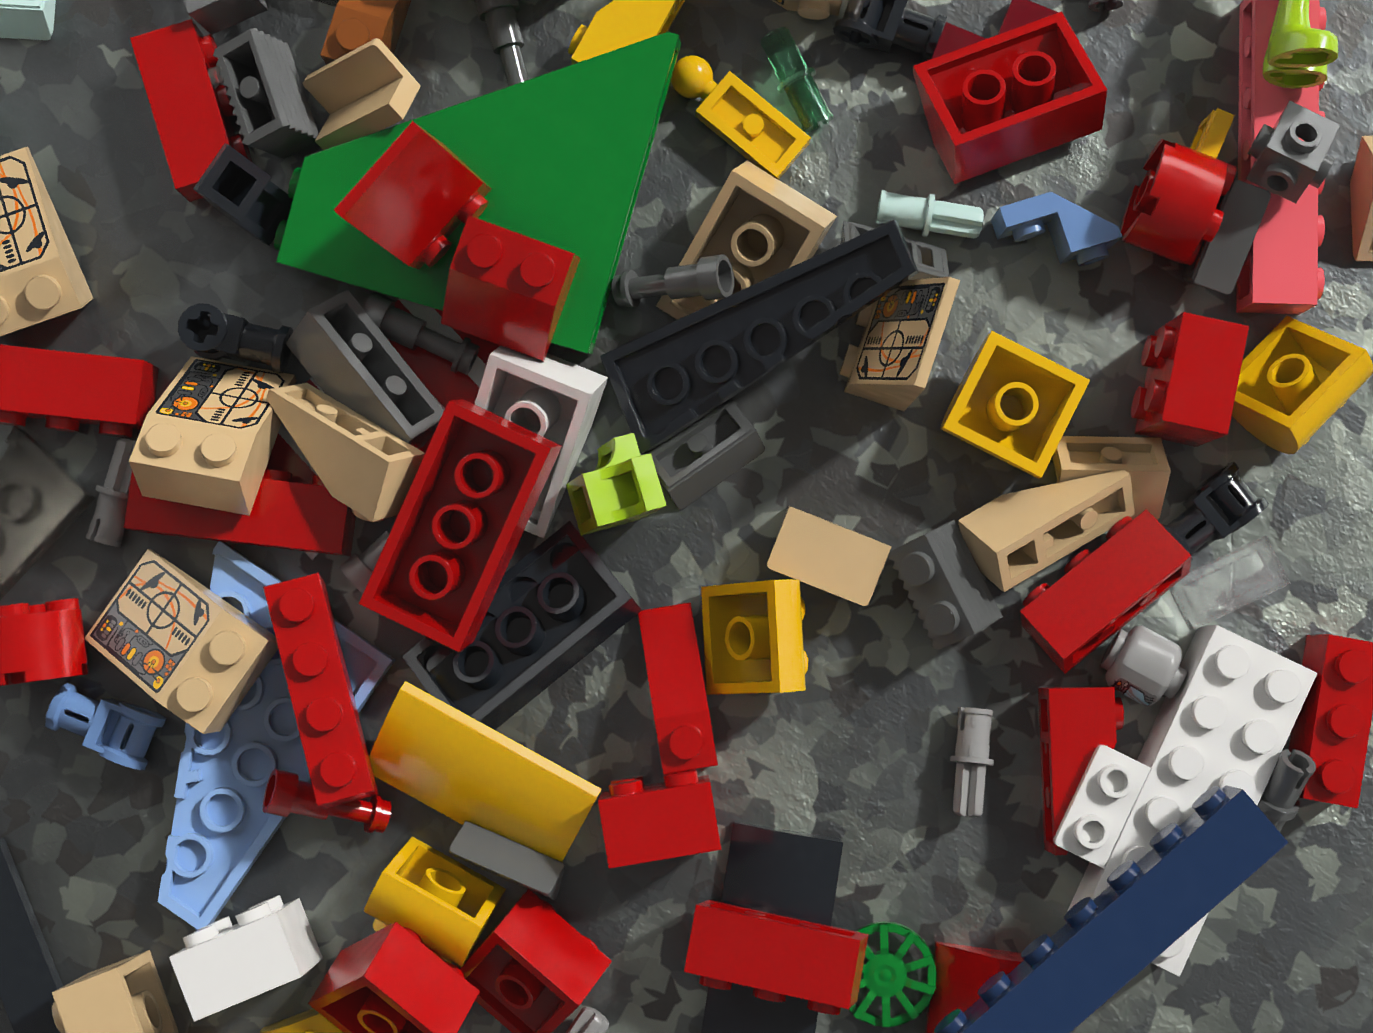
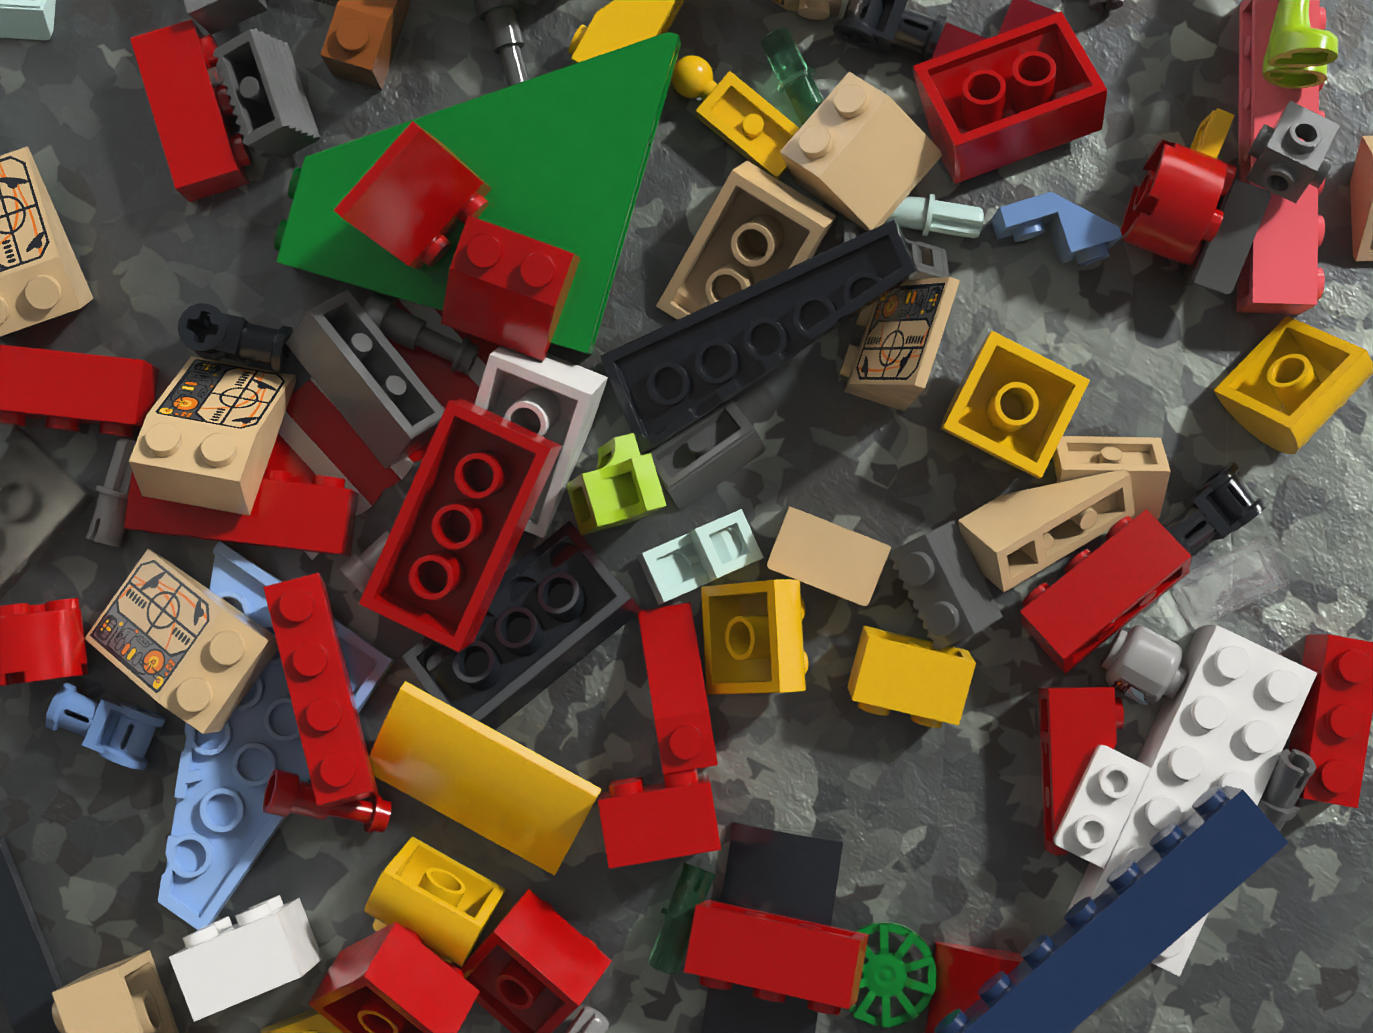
black slope [193,143,293,246] -> none
tan slope [266,383,425,522] -> none
tan panel [303,38,421,150] -> none
dark grey slope [449,821,565,901] -> none
dark grey piece [612,254,734,308] -> none
light grey axle [950,707,994,818] -> none
red brick [1131,312,1249,447] -> none
none -> light aqua slope [637,509,764,605]
none -> clear green axle [648,862,716,975]
none -> tan slope [780,71,942,231]
none -> yellow brick [847,625,976,728]

